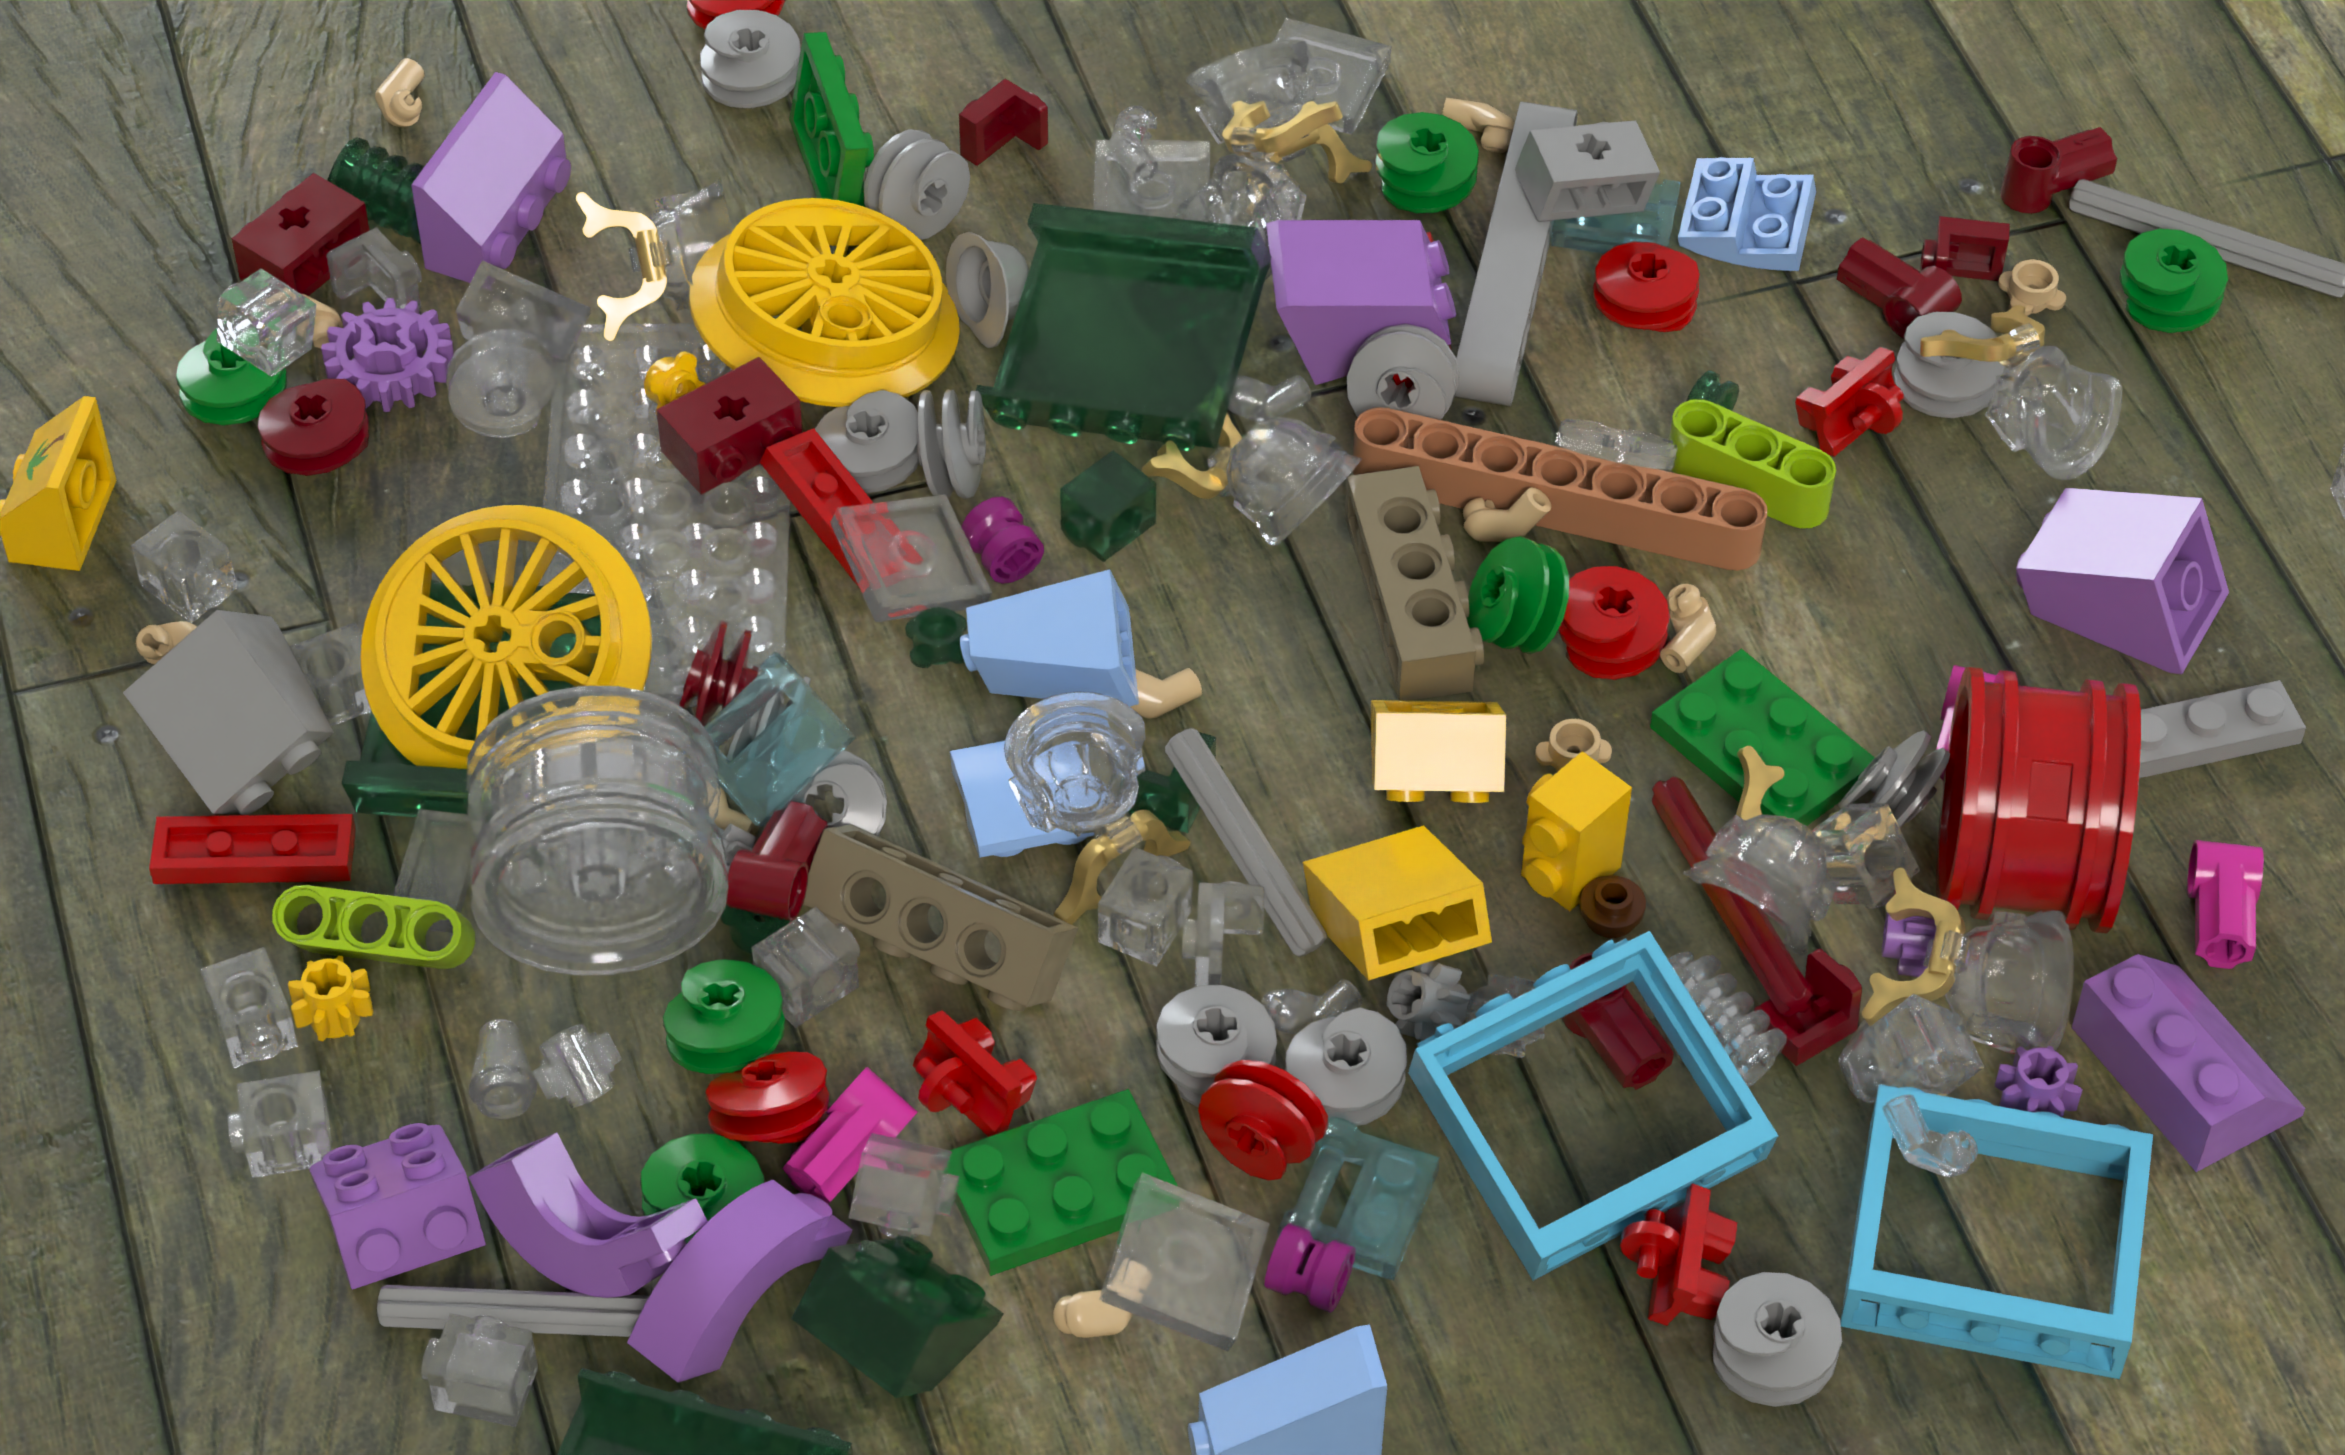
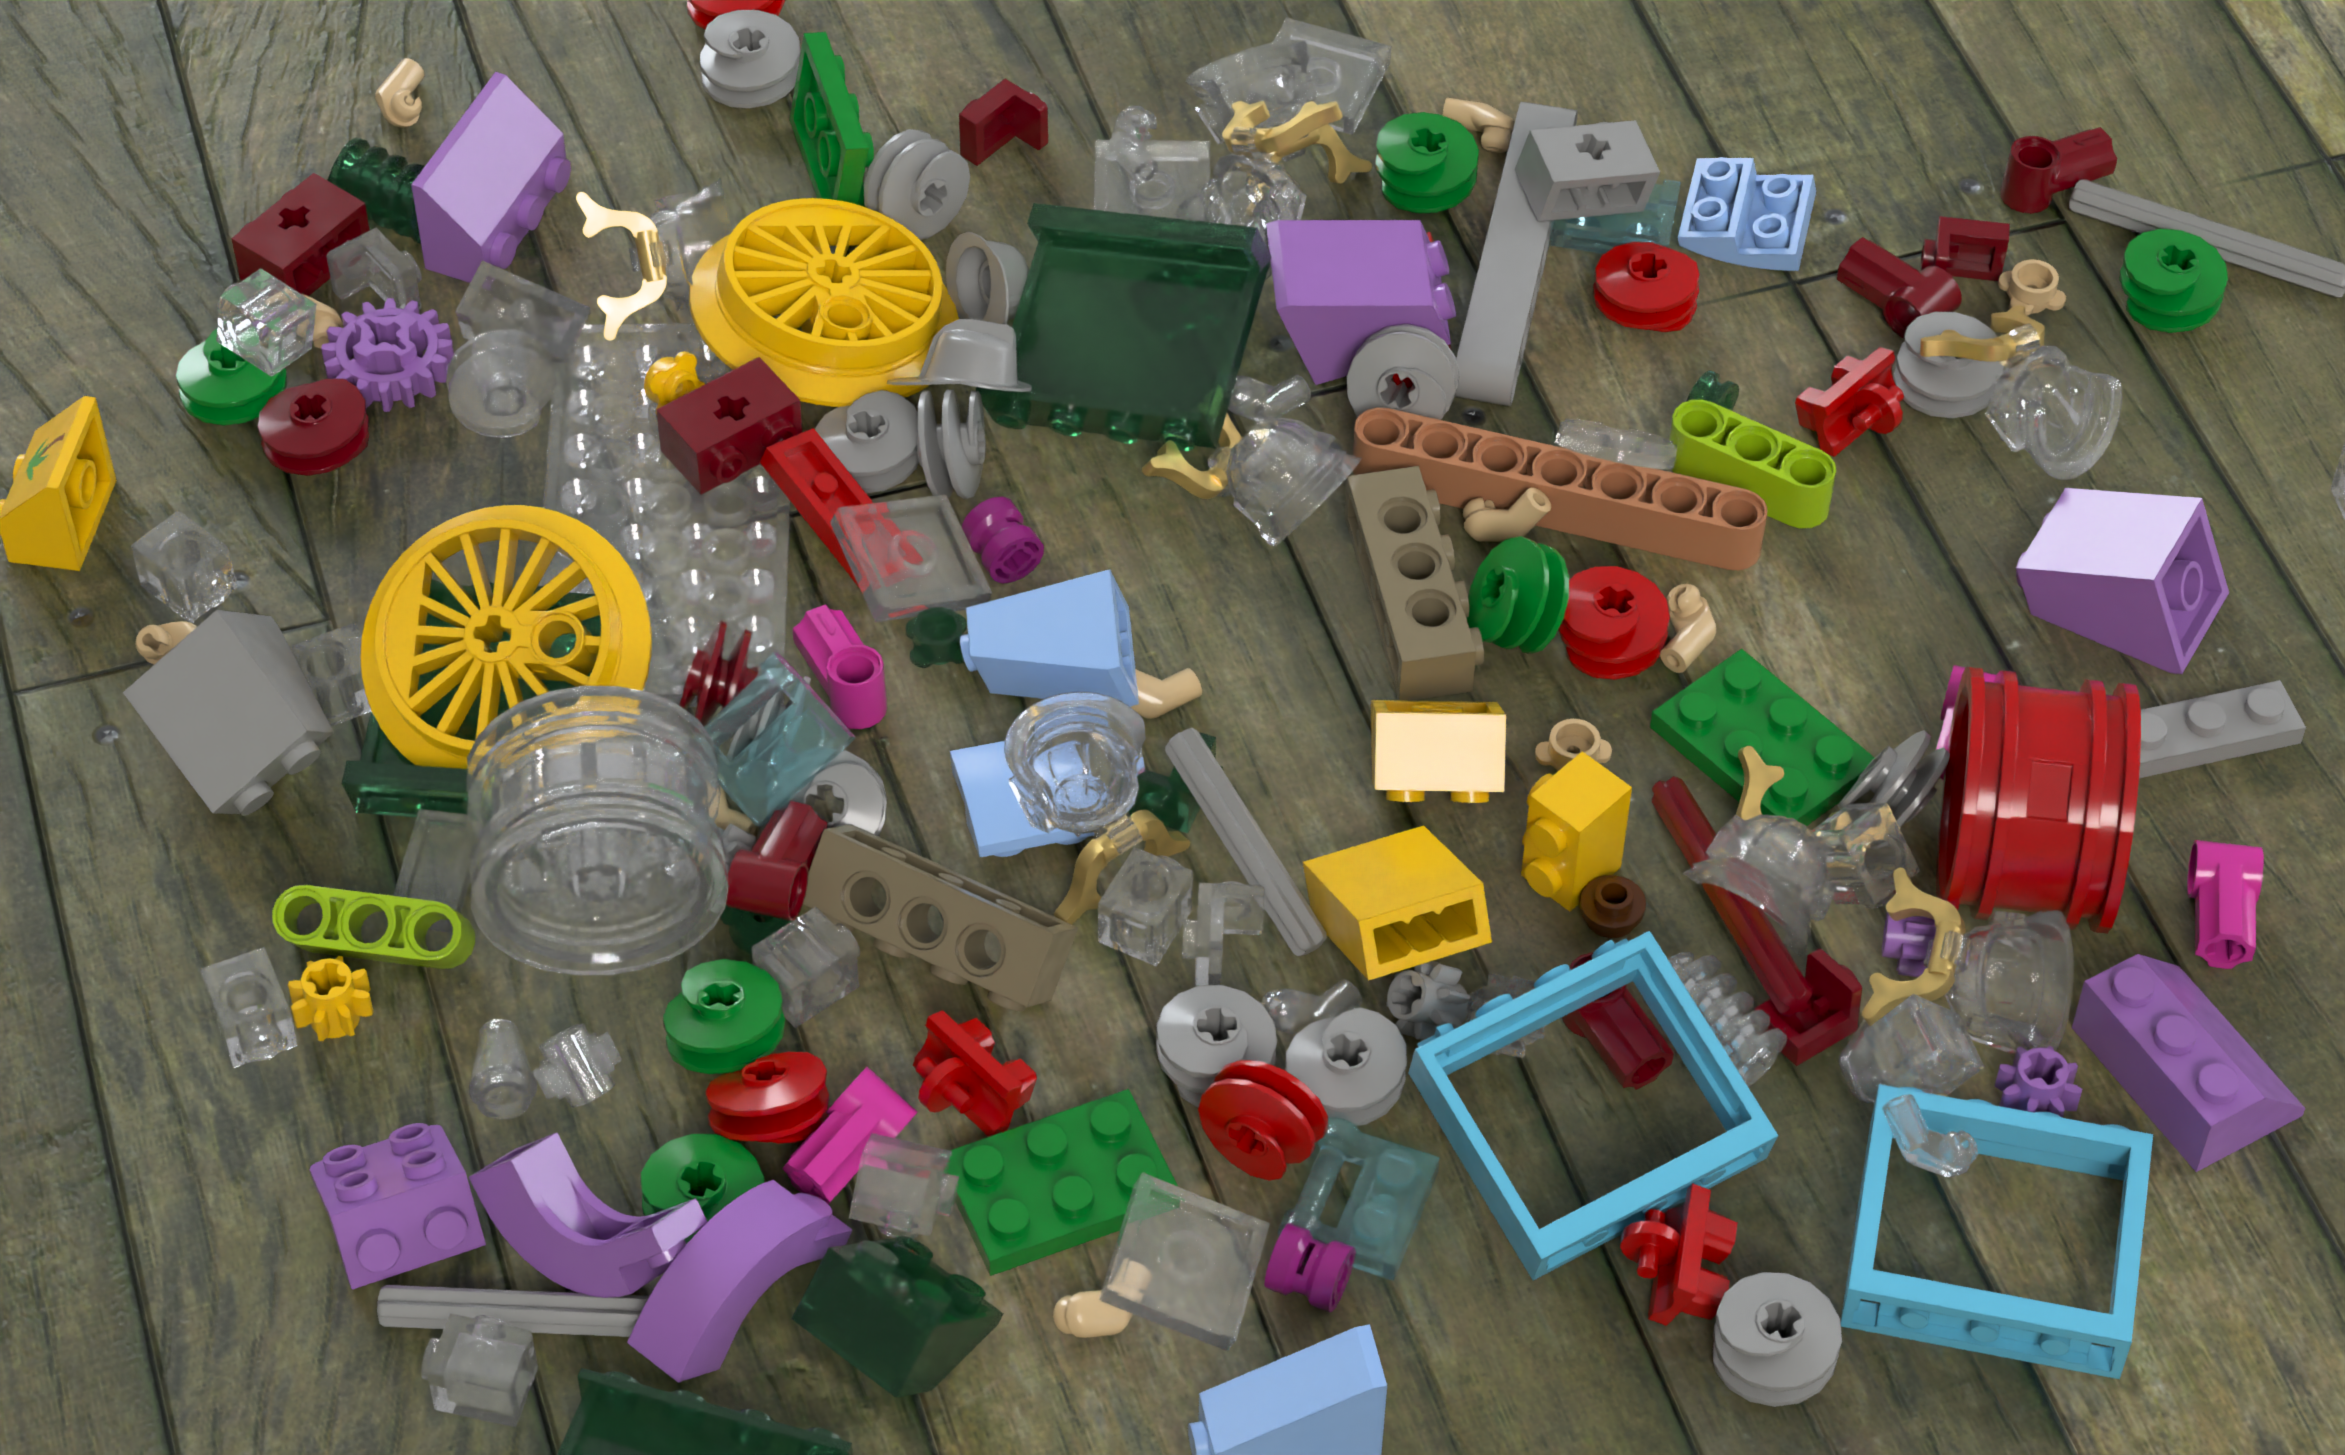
red plate [149,814,356,884] -> none
clear brick [227,1070,333,1178] -> none
clear green brick [1060,450,1156,562] -> none
none -> dark pink piece [792,604,887,729]
none -> light grey piece [887,319,1032,392]

